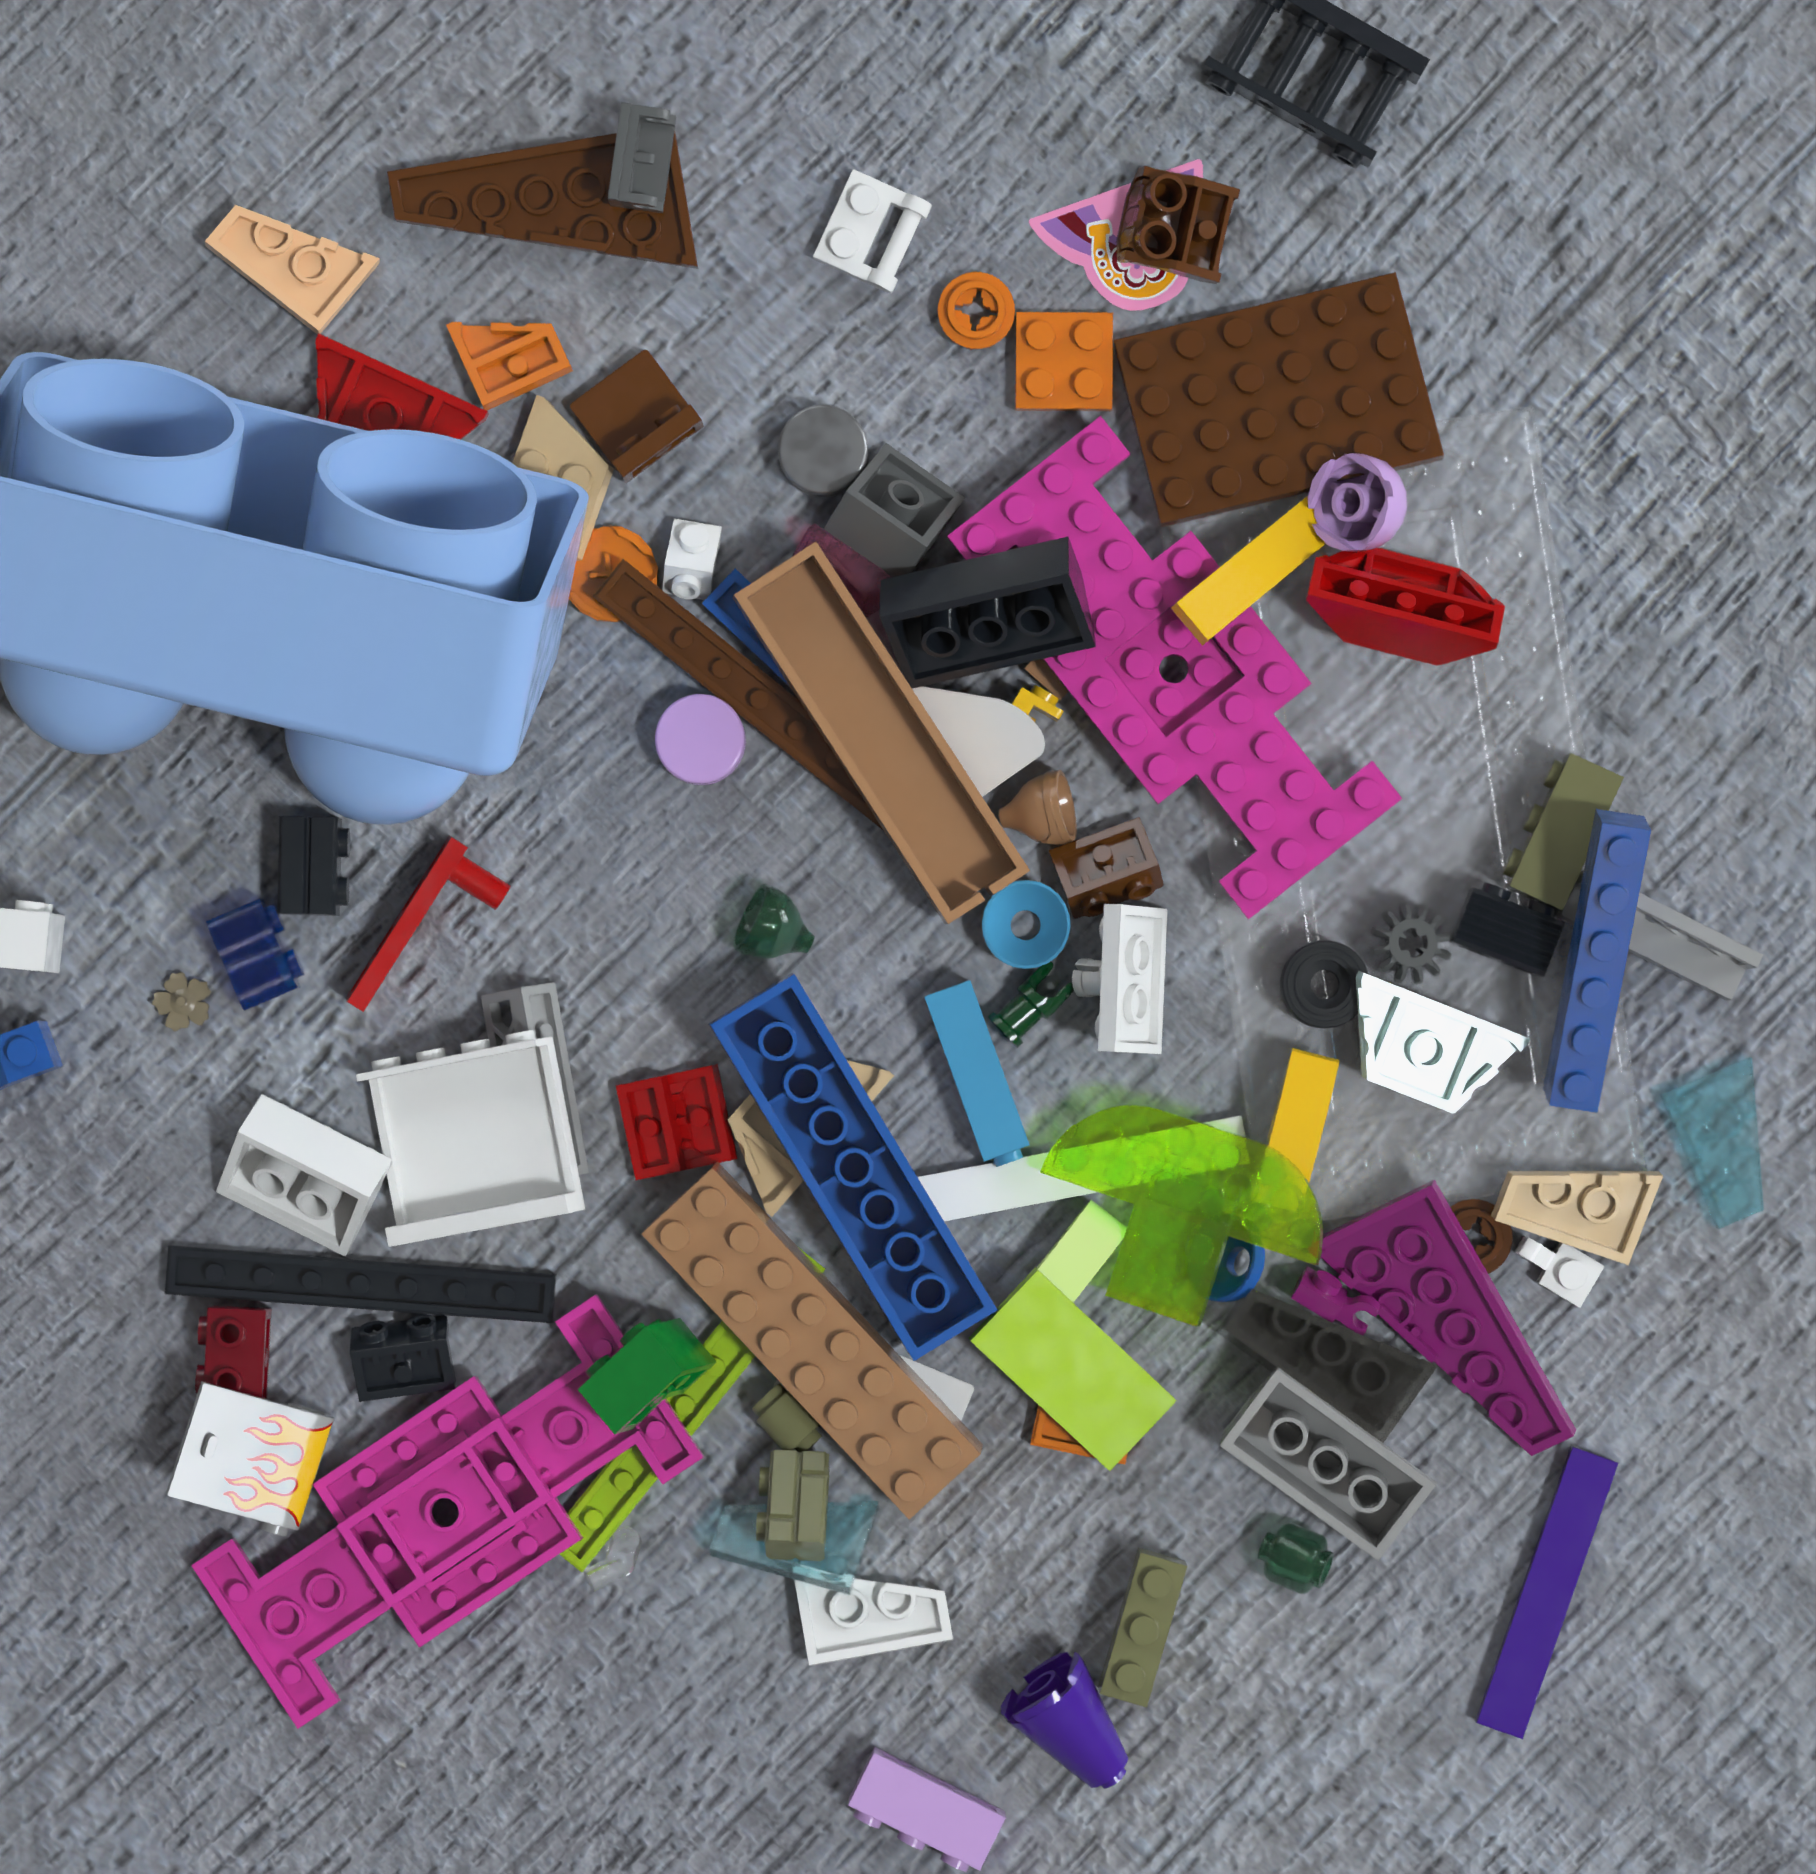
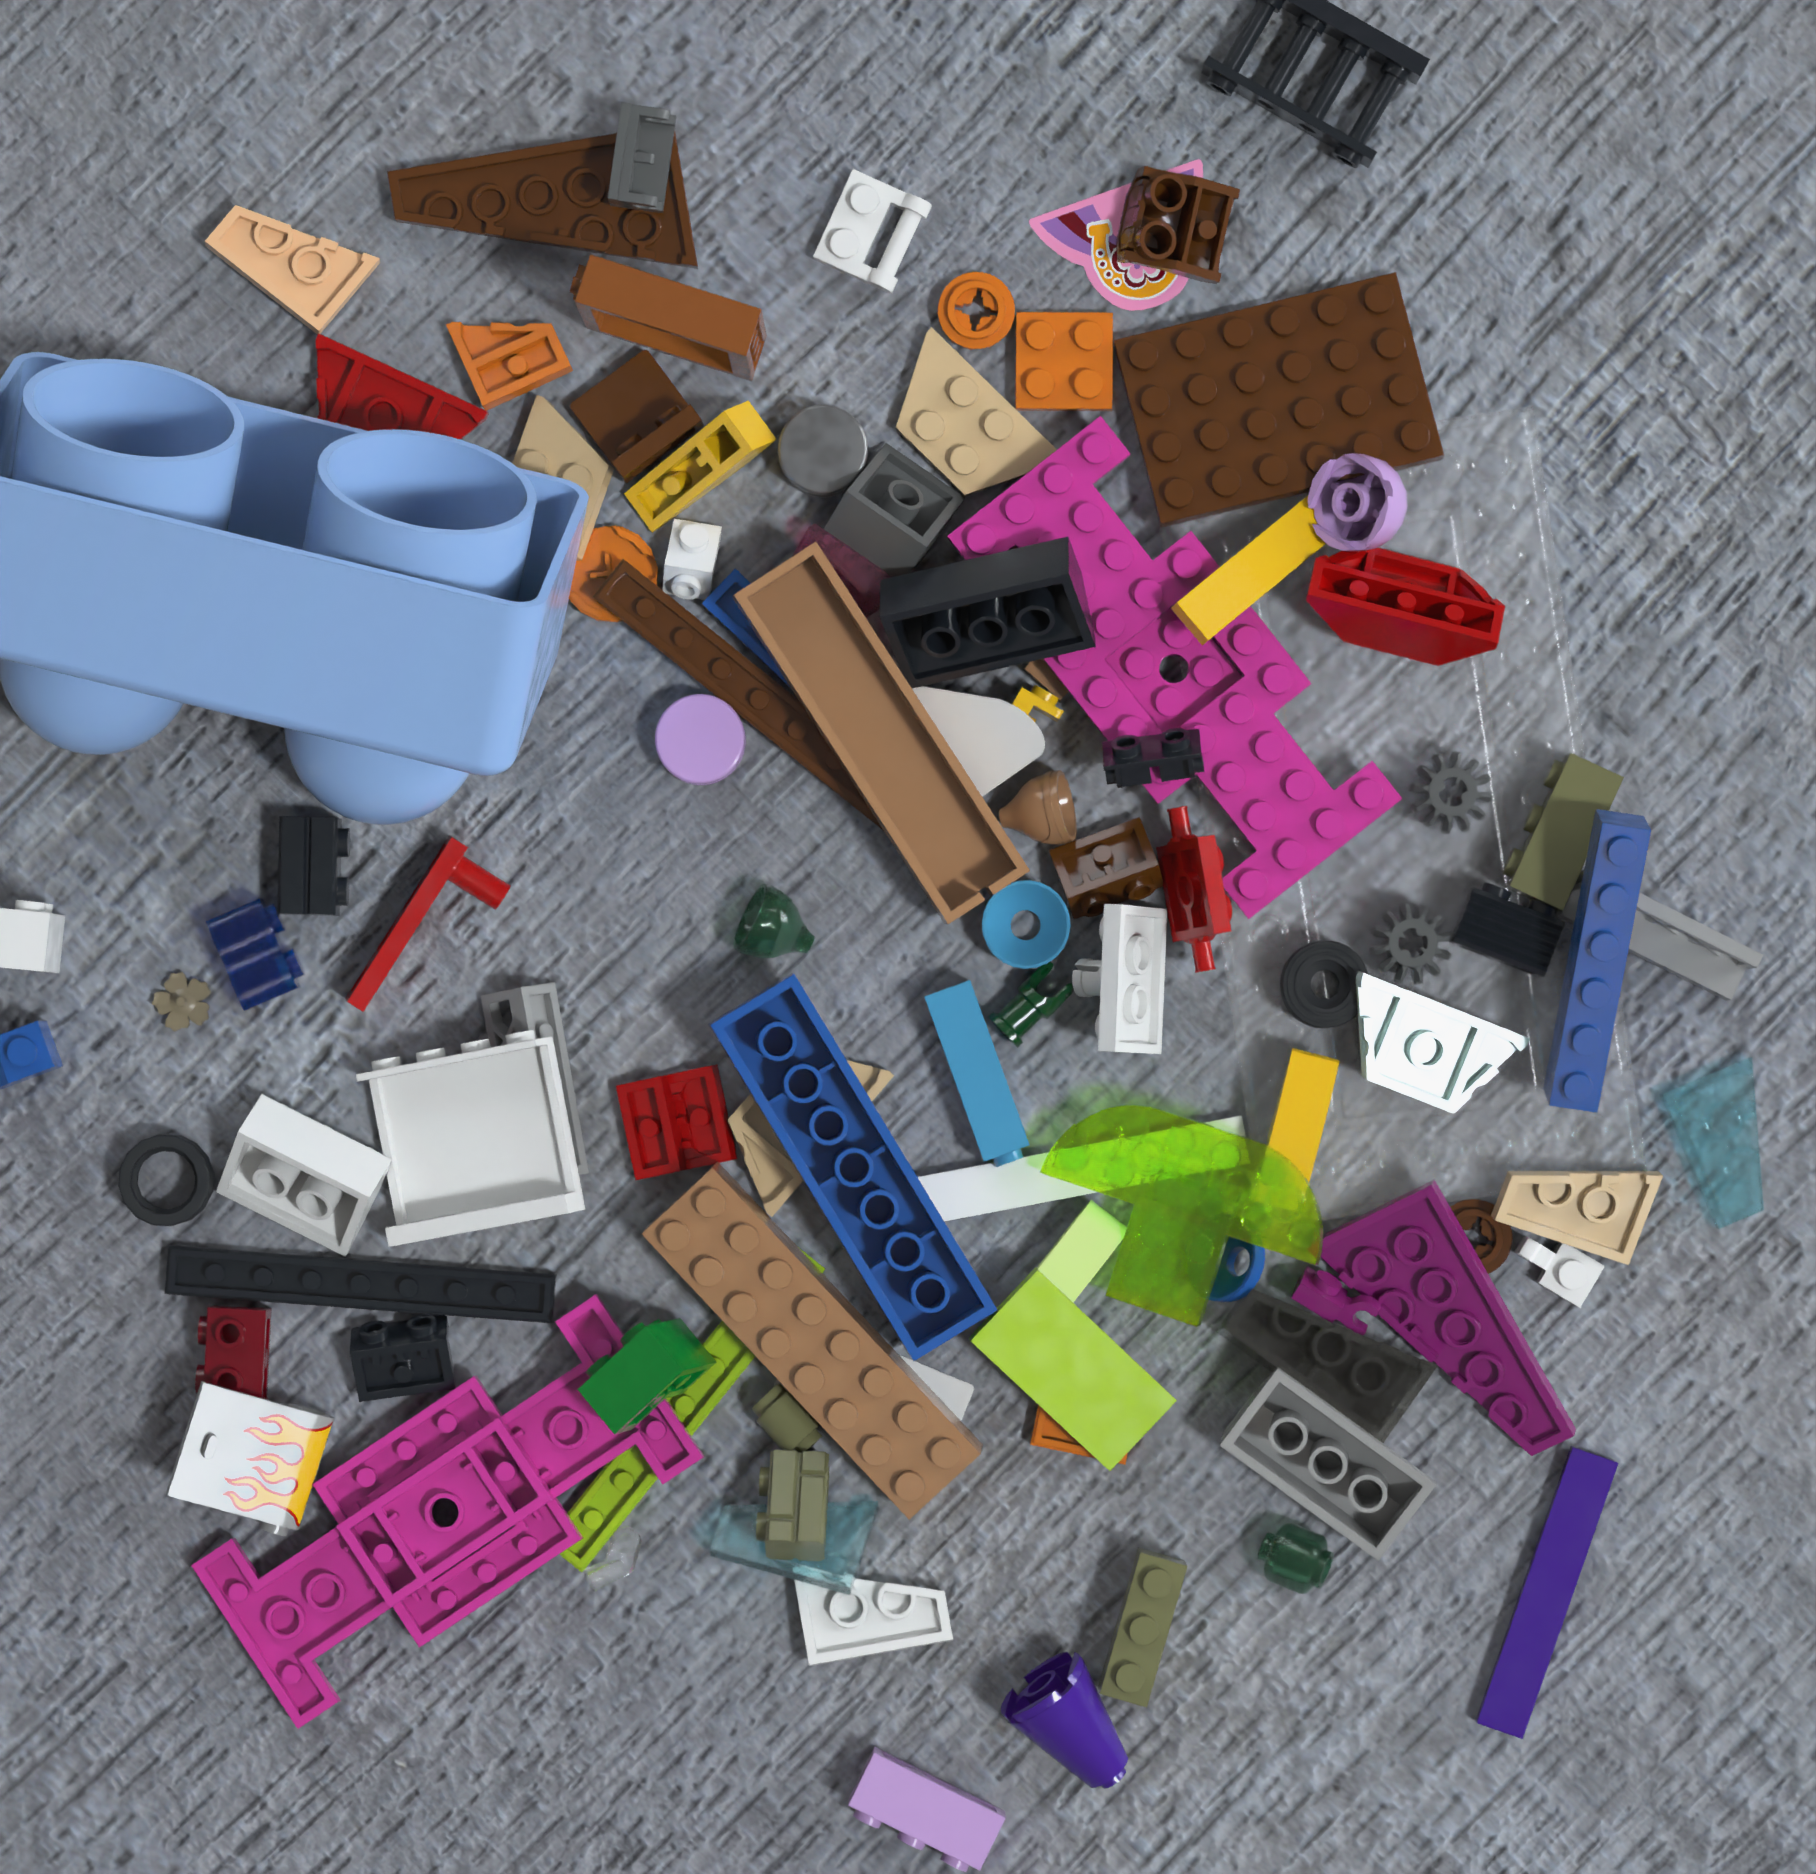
none -> black tyre [118,1134,214,1226]
none -> dark orange window [570,254,767,381]
none -> yellow slope [624,400,777,532]
none -> tan wing [896,327,1057,497]
none -> black hinge [1102,728,1205,788]
none -> red plate [1156,806,1232,973]
none -> dark grey gear [1409,751,1493,834]

